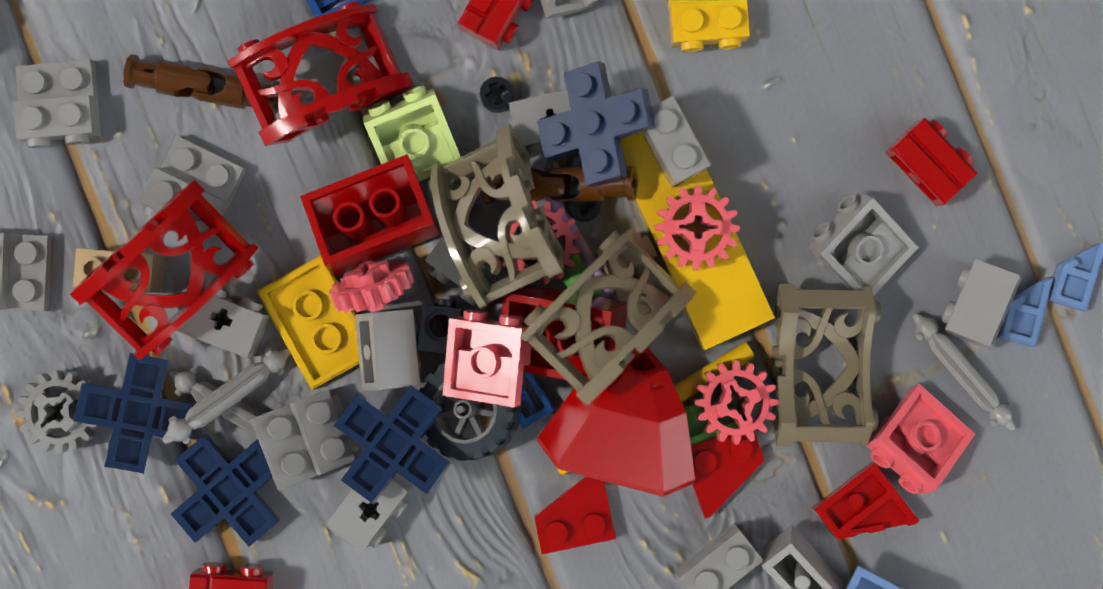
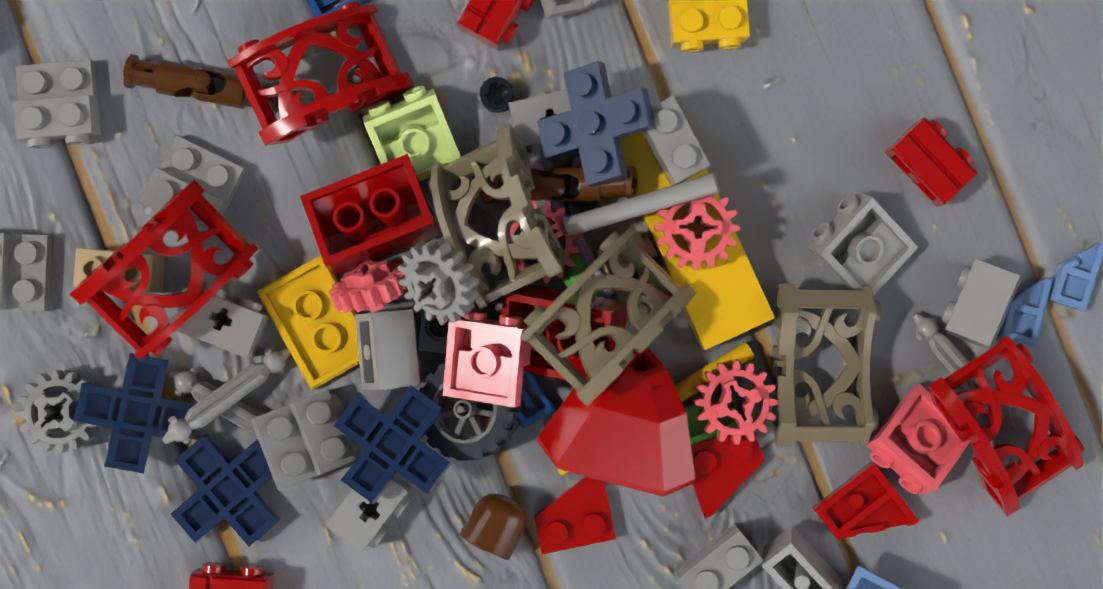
none -> light grey gear [398,238,479,324]
none -> reddish brown helmet [459,493,527,560]
none -> light grey piece [564,173,719,236]
none -> red fence [929,336,1085,517]

